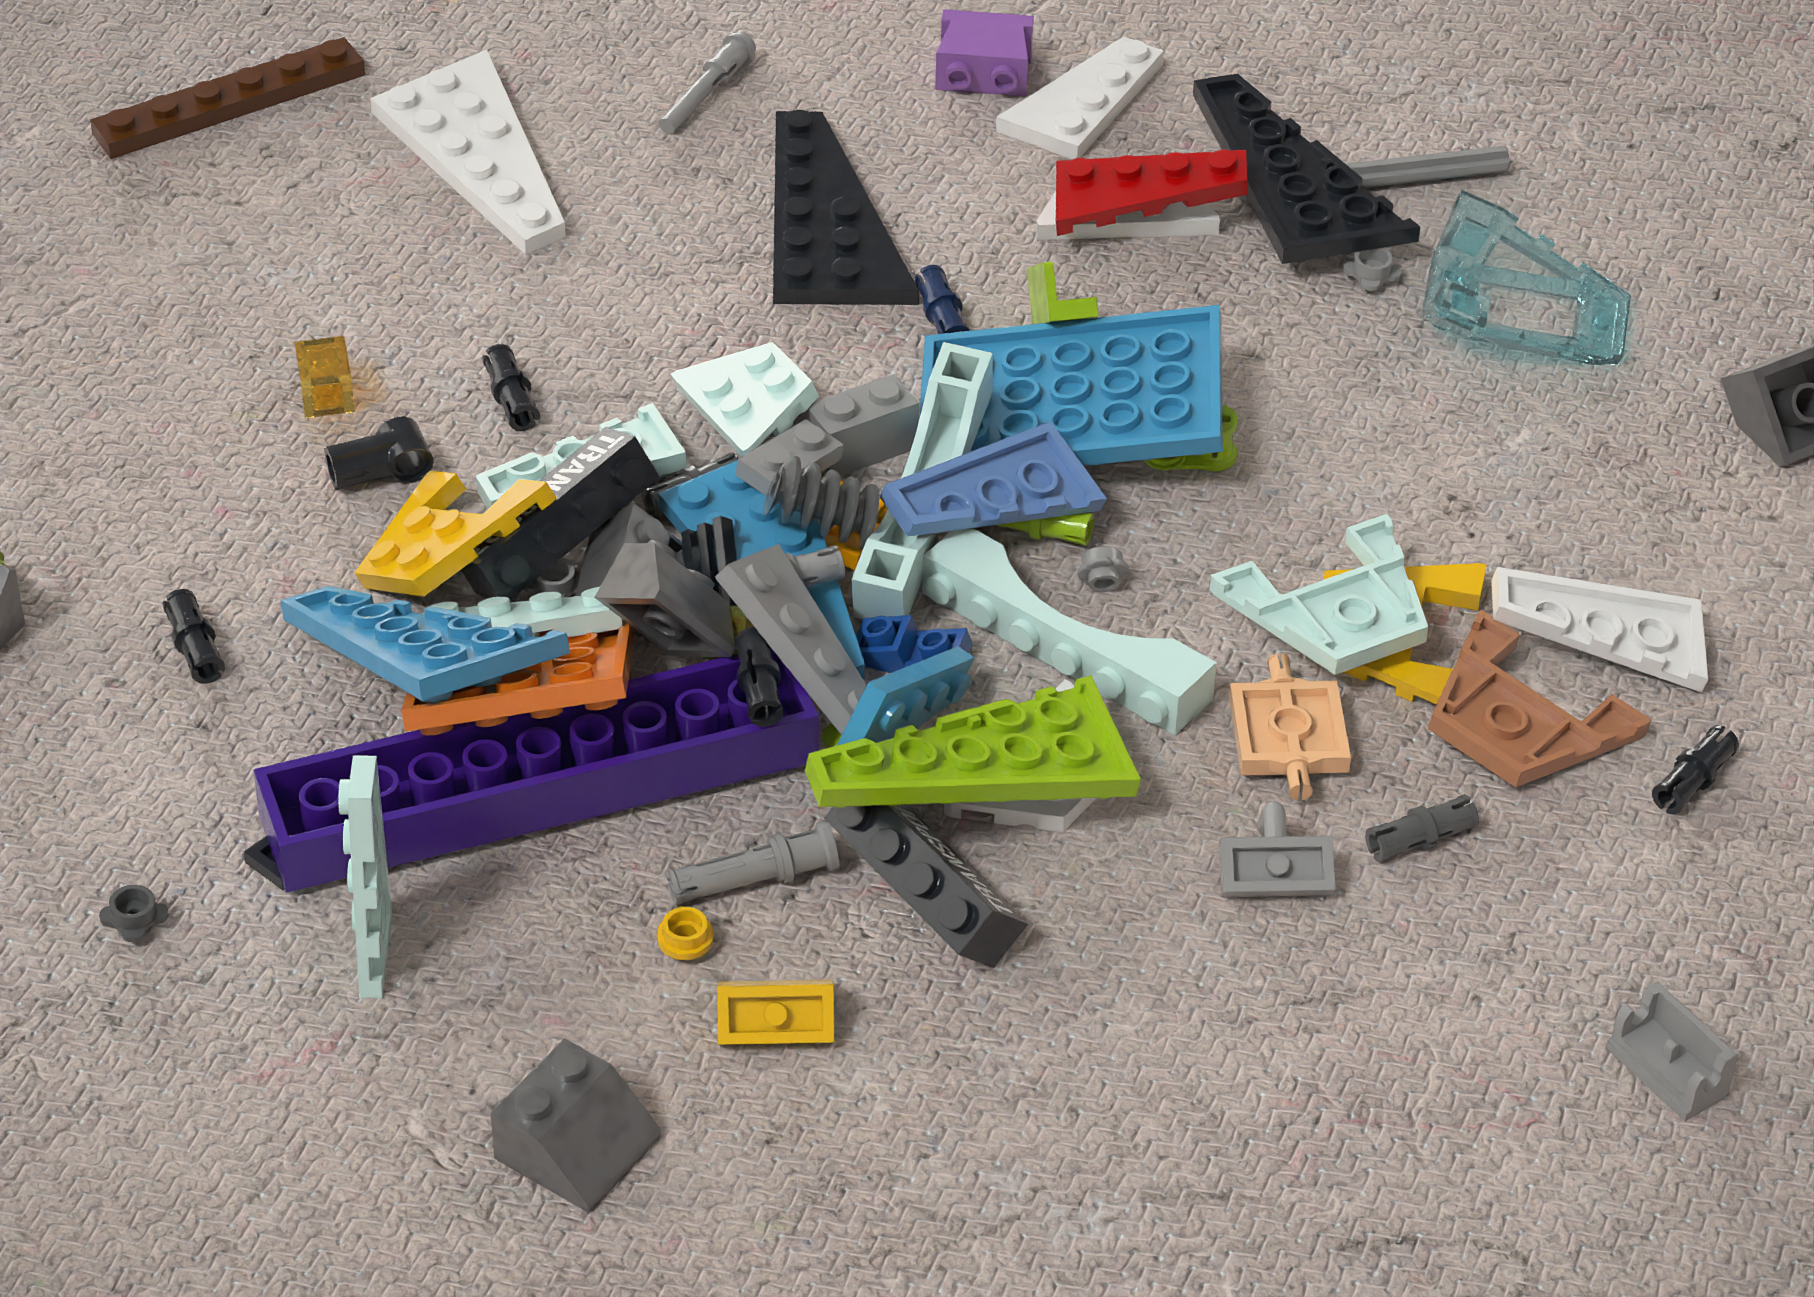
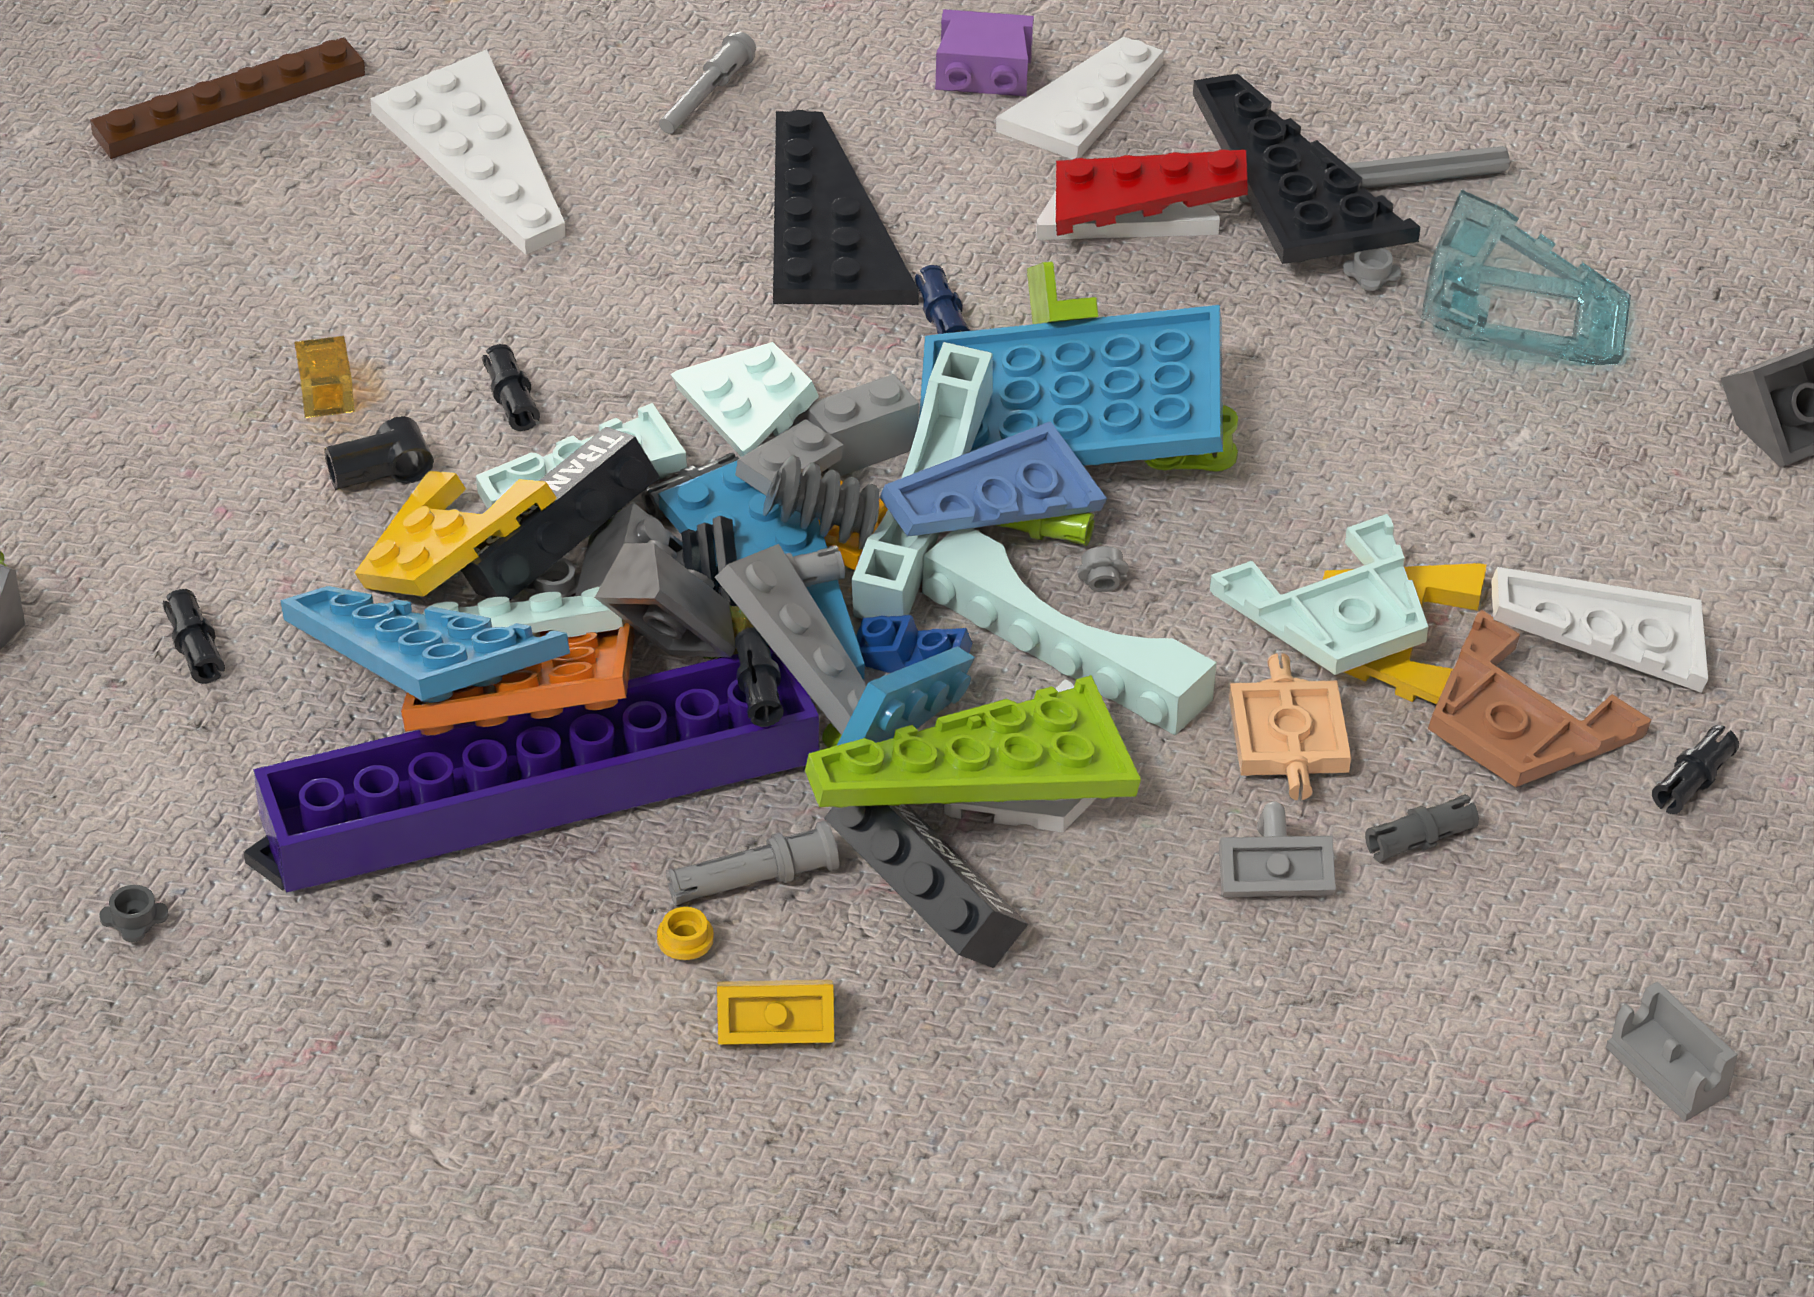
light aqua wing [339,756,392,998] -> none
flat silver slope [491,1038,661,1213] -> none

